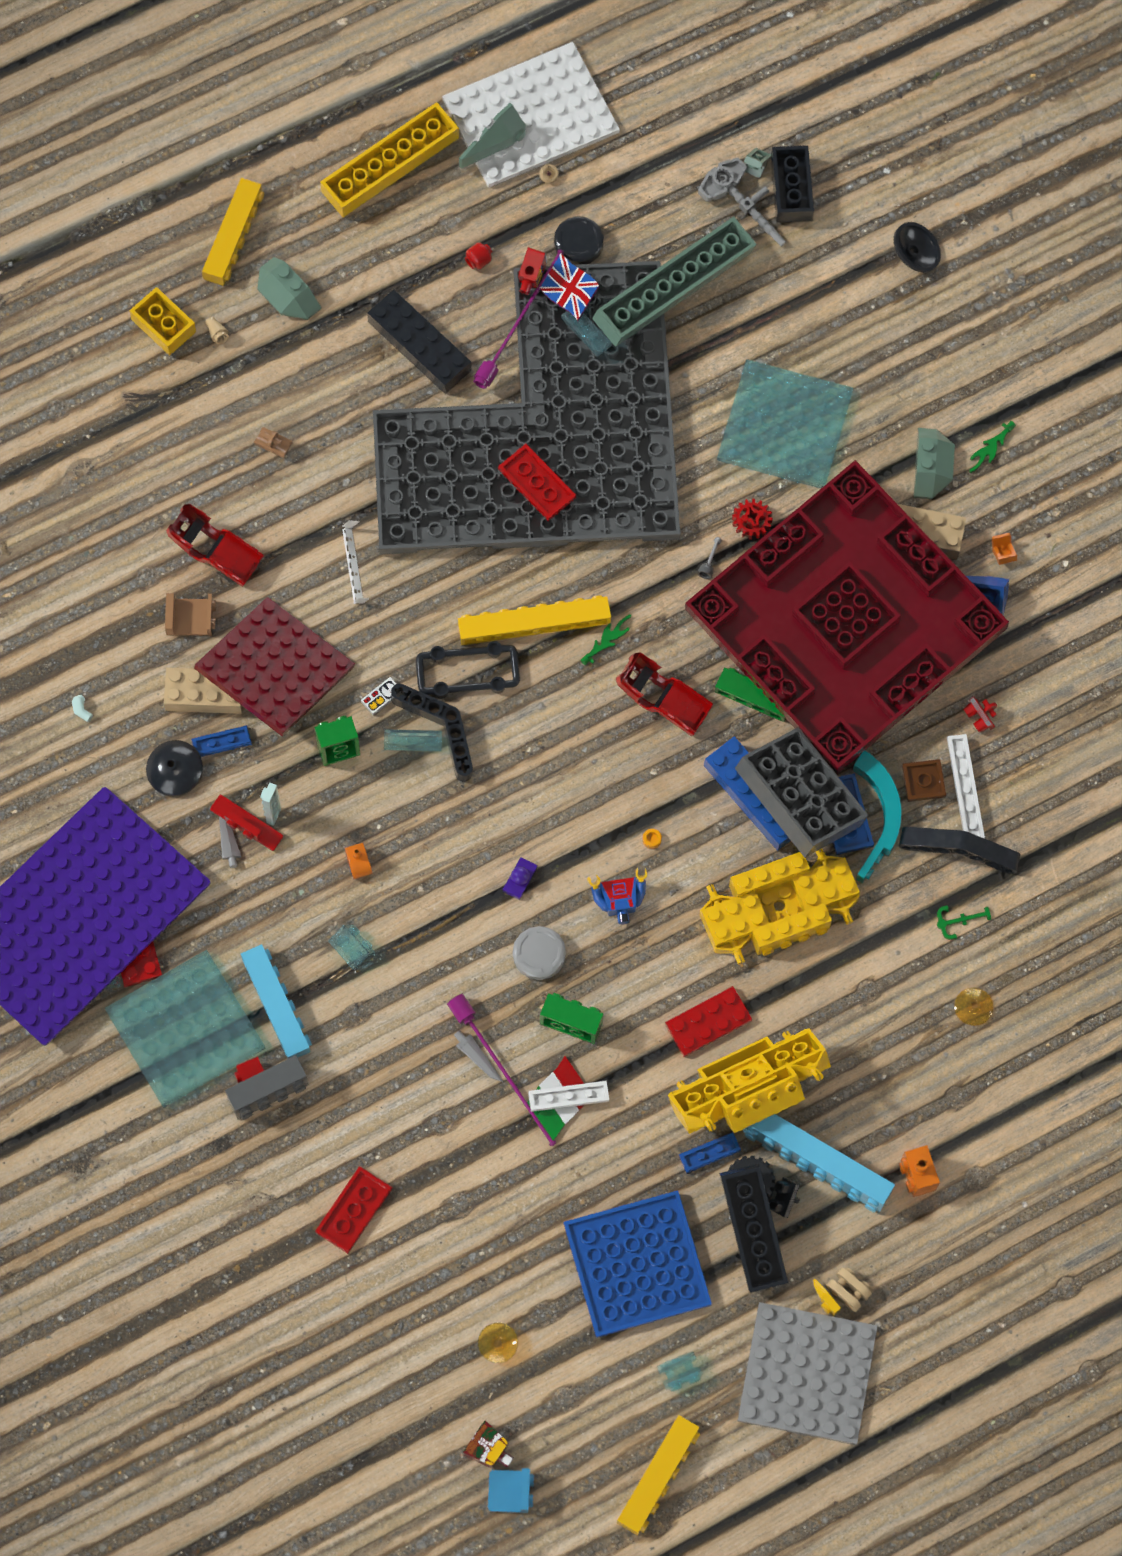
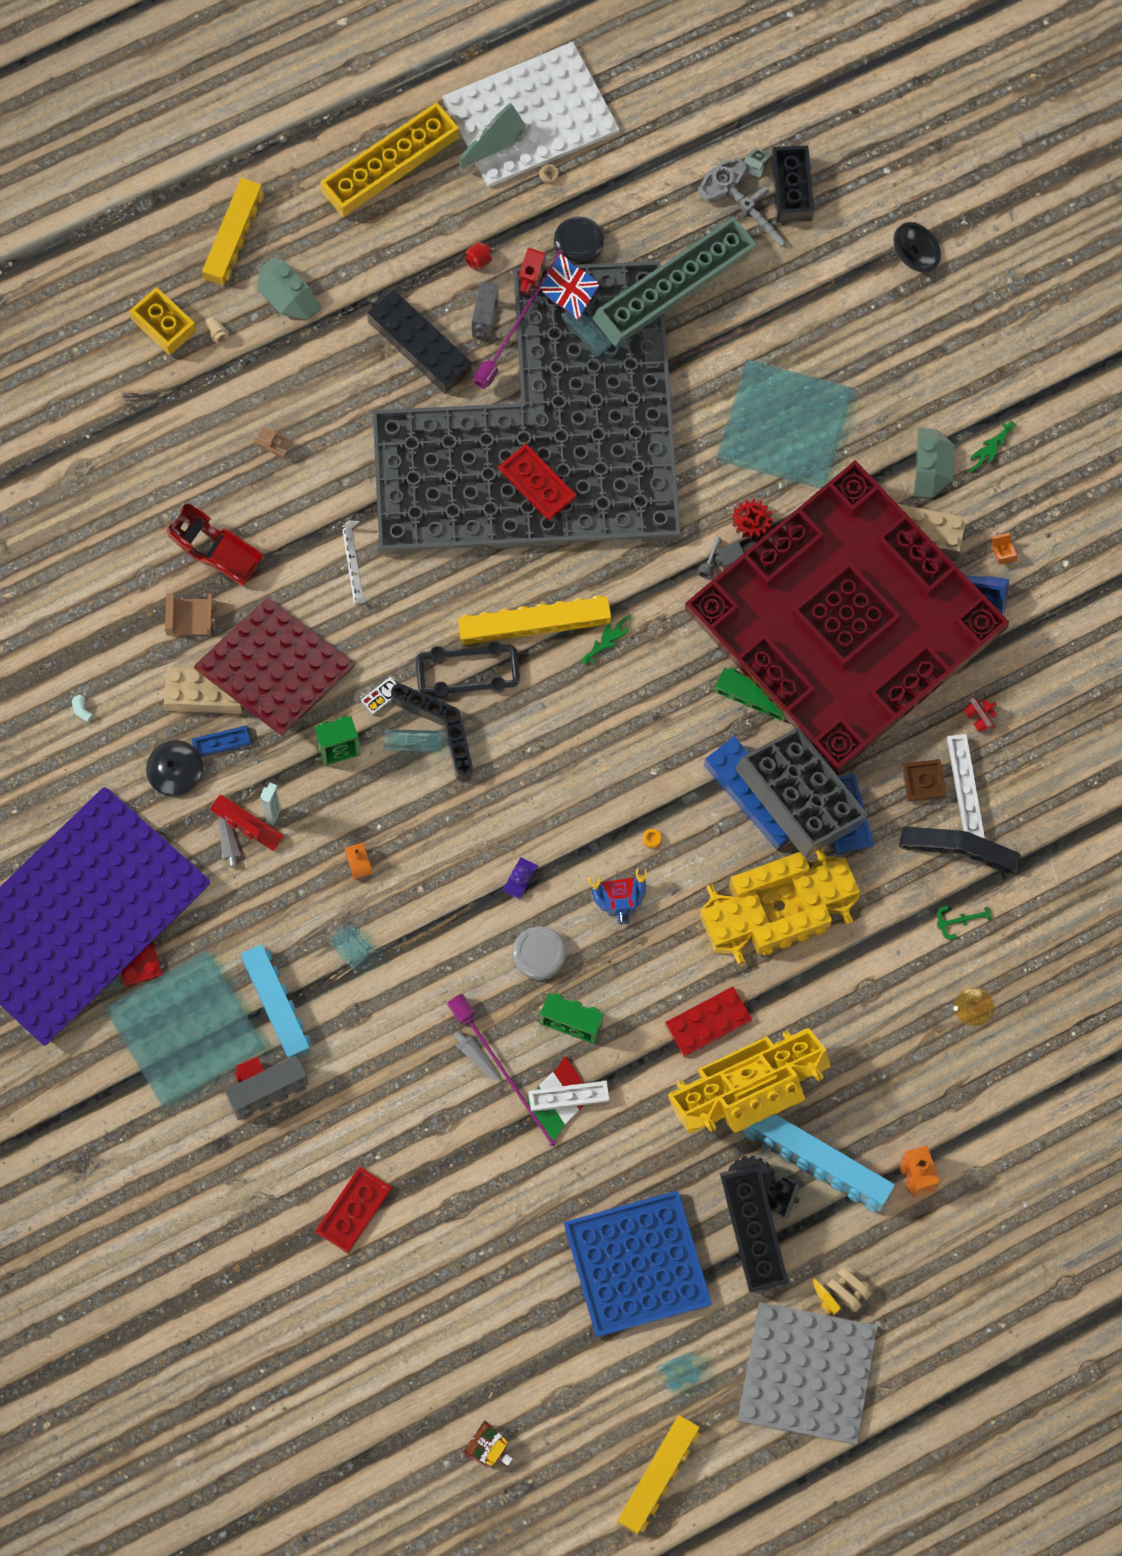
clear yellow dish [478,1323,518,1363] -> none
dark azure bracket [488,1468,534,1513] -> none
red piece [616,652,713,736] -> none
blue tile [679,1132,741,1174] -> none
teal arch [853,750,901,884] -> none
none -> flat silver window [472,282,499,341]
none -> dark grey brick [715,542,744,571]

